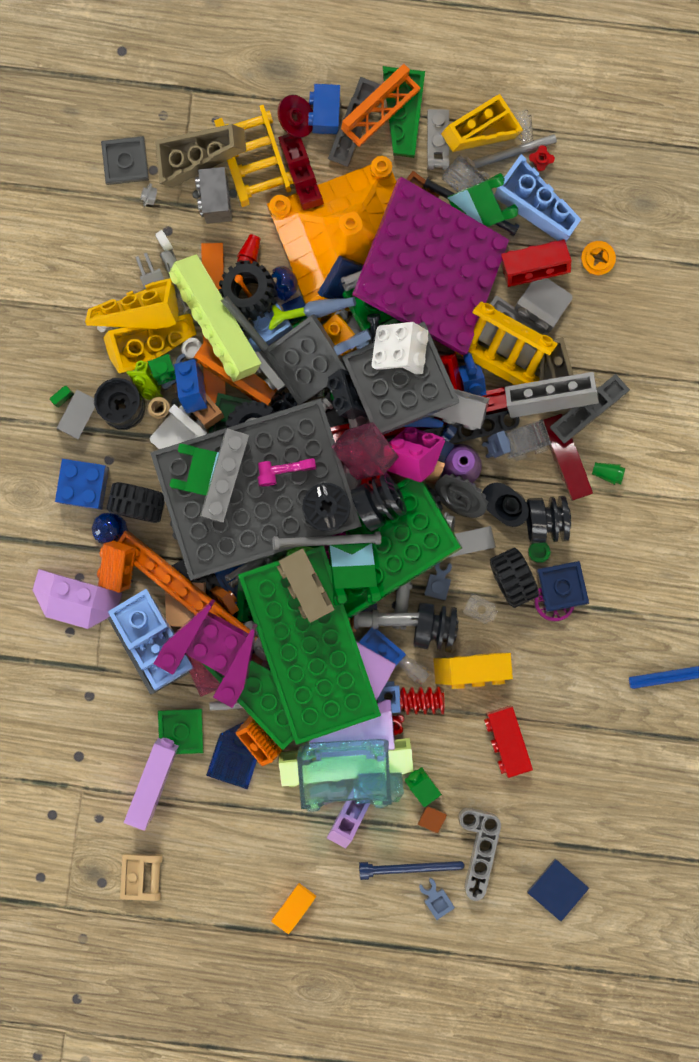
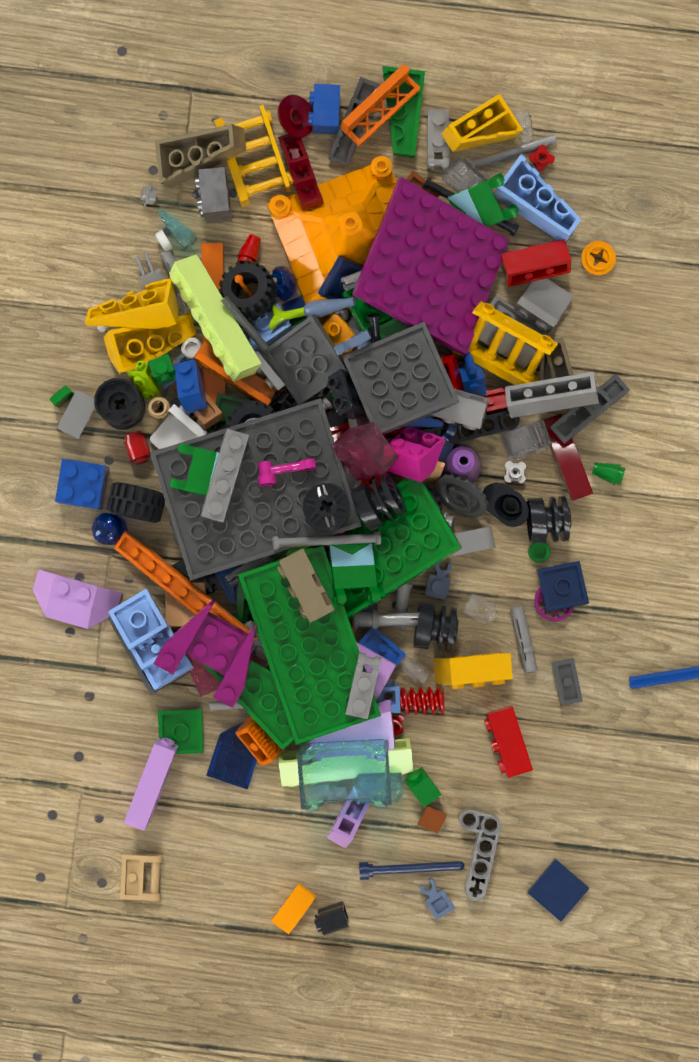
orange brick [97,541,136,593] -> none
dark grey tile [101,136,149,185] -> none
dark orange plate [209,585,239,615] -> none
white bracket [372,322,428,374] -> none
sand blue plate [482,431,511,458] -> none
black tyre [490,547,539,608] -> none
none -> red brick [124,431,151,465]
none -> clear light blue slope [158,209,197,251]
none -> black brick [314,901,349,936]
none -> light grey plate [345,652,382,719]
none -> white plate [504,461,526,483]
none -> light grey pin [510,606,538,673]
none -> dark grey plate [551,658,583,706]

